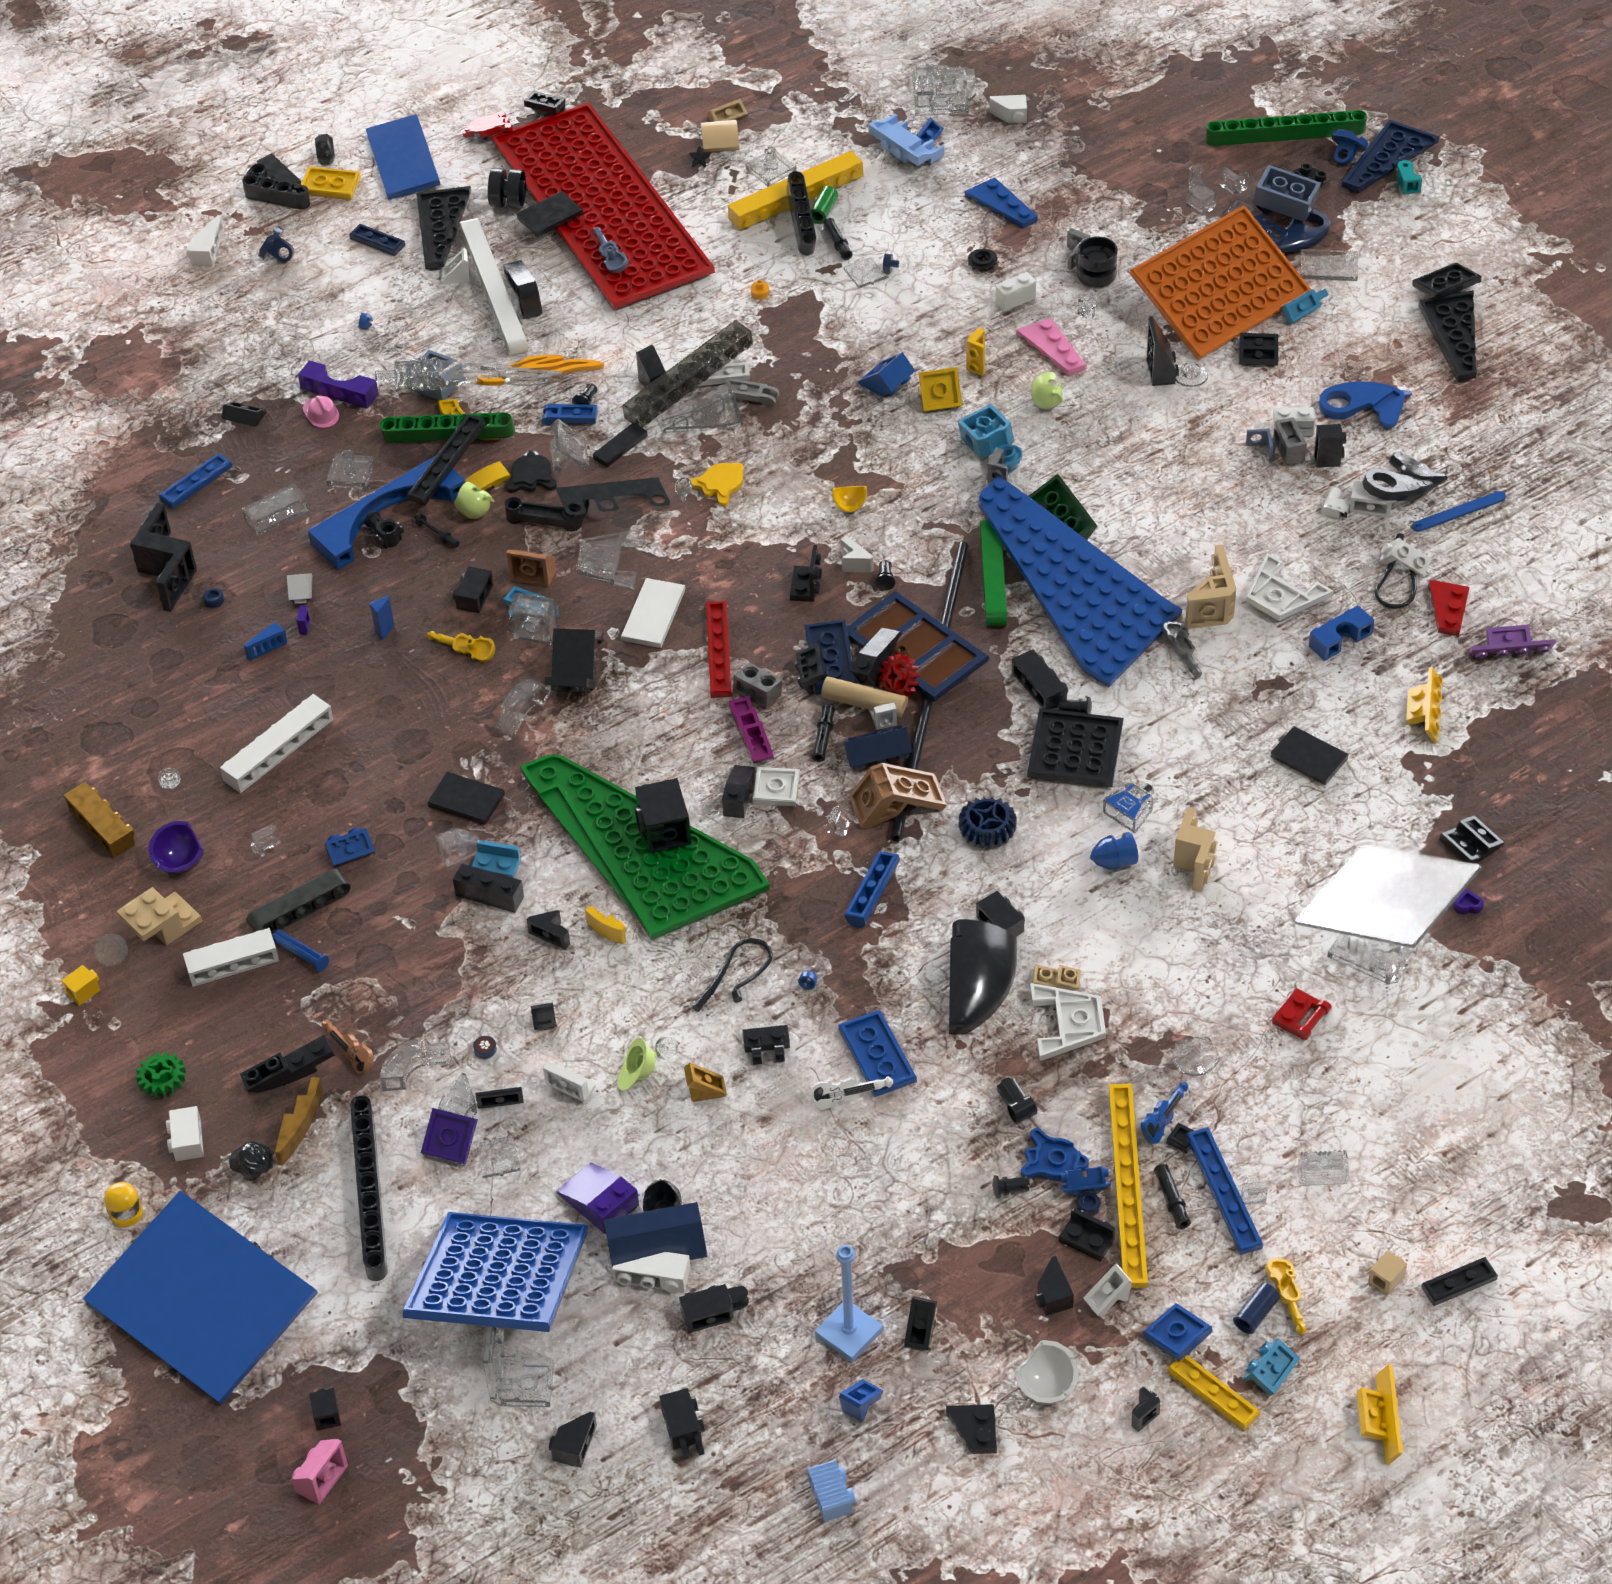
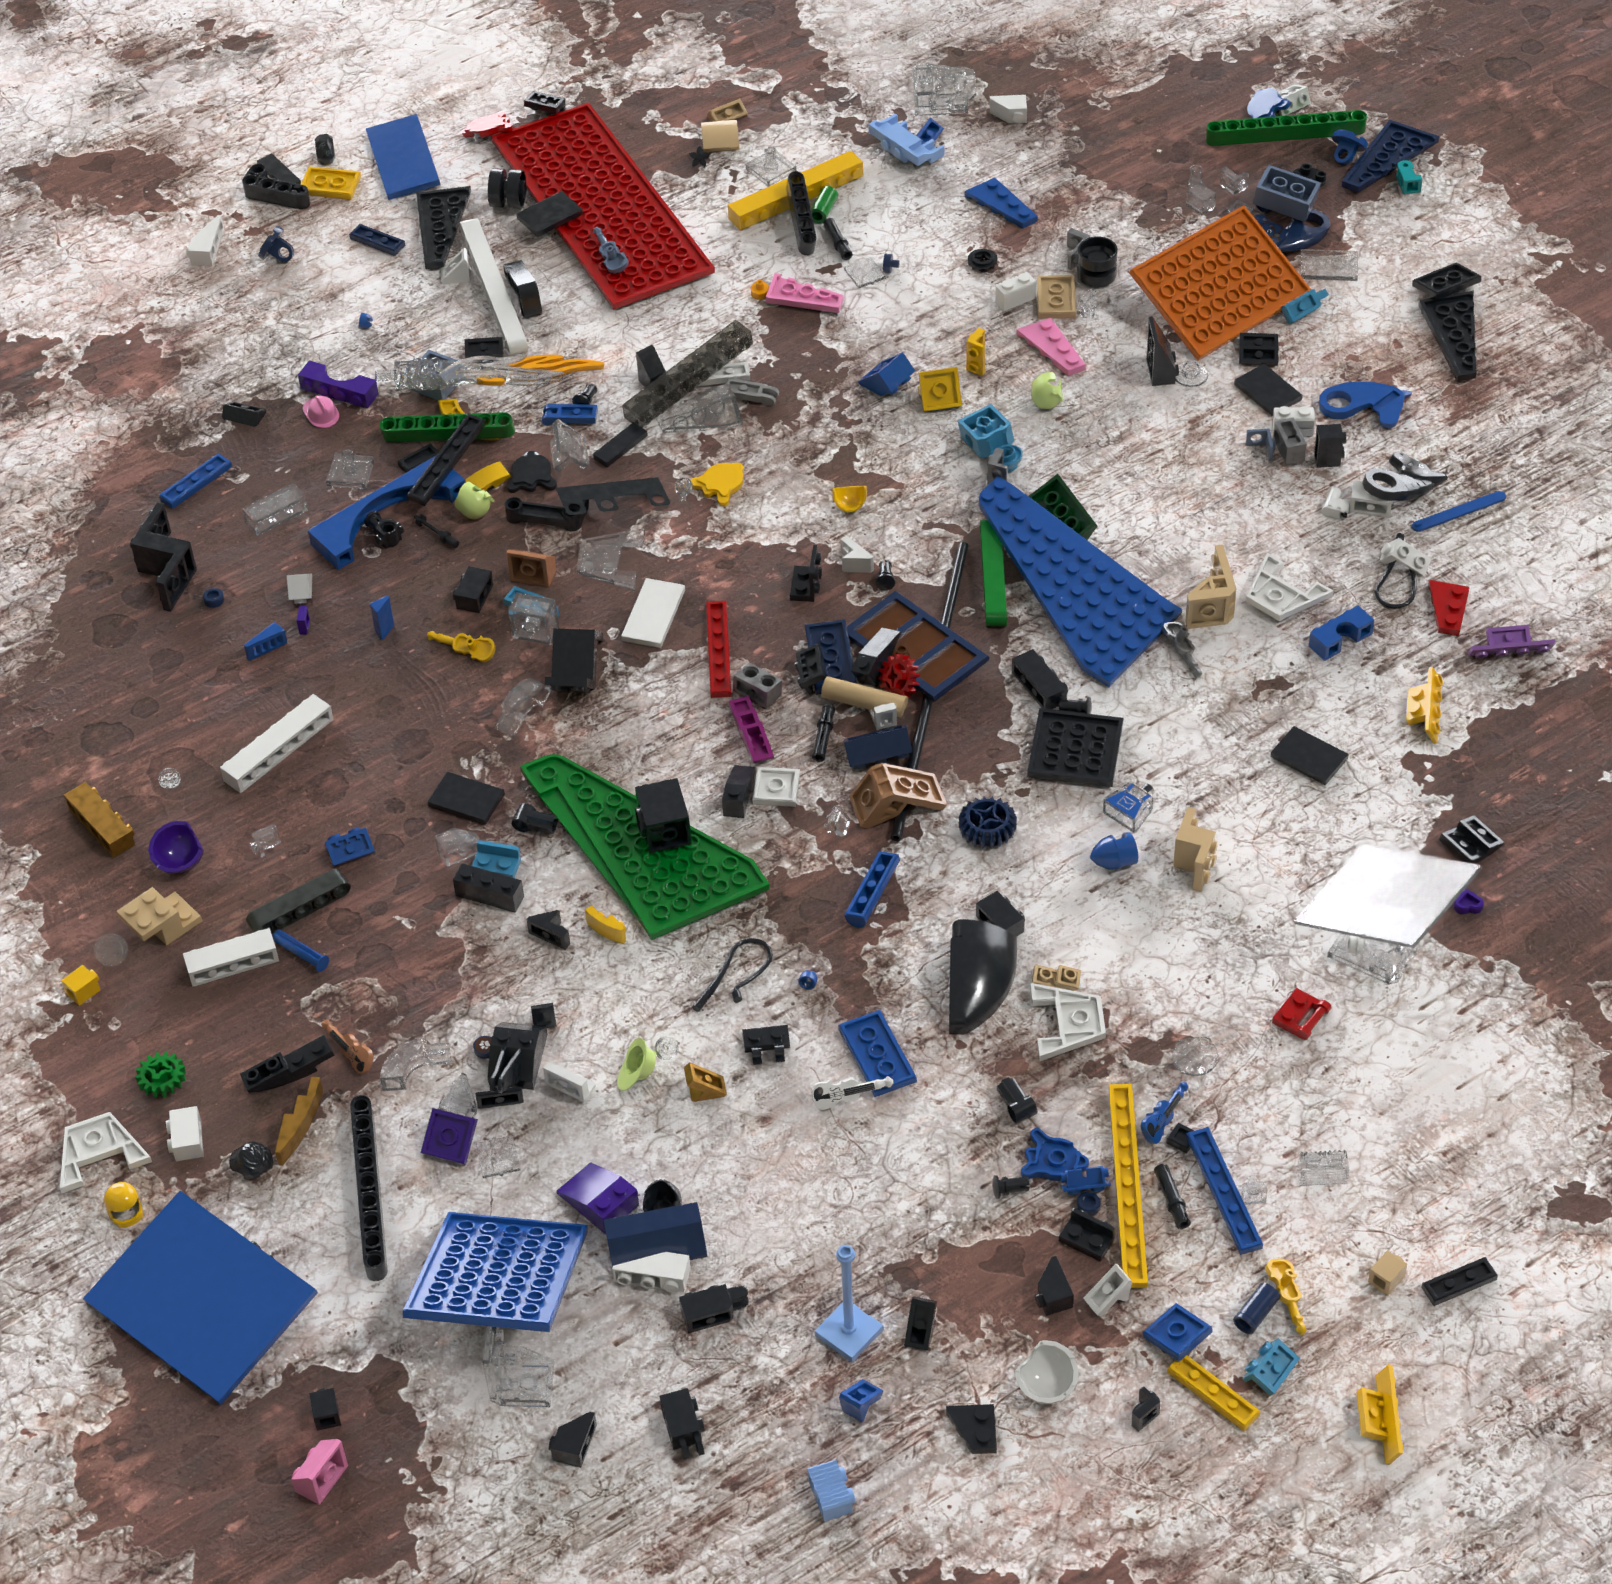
none -> white wing [60,1112,152,1193]
none -> black tile [398,444,439,473]
none -> black plate [464,337,504,372]
none -> black slope [487,1022,548,1093]
none -> black piece [511,803,558,834]
none -> bright pink wing [766,273,844,313]
none -> tan tile [1037,275,1076,319]
none -> black tile [1234,364,1303,416]
none -> tile [1247,88,1291,118]
none -> white bracket [1278,84,1311,116]

